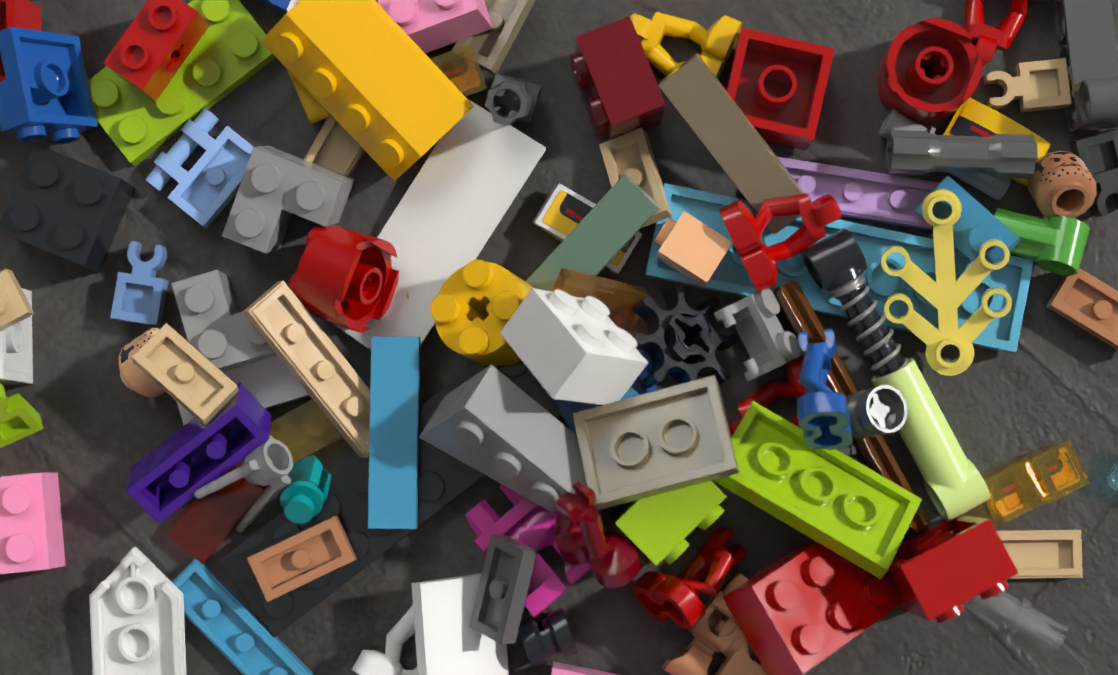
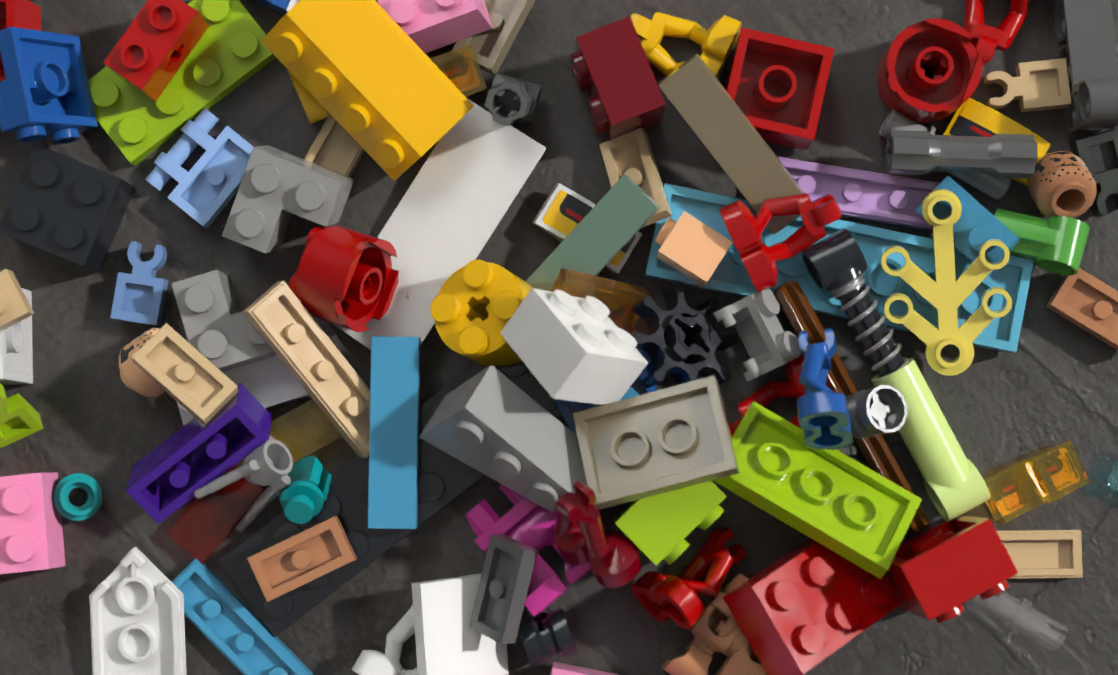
none -> teal plate [53,473,102,521]

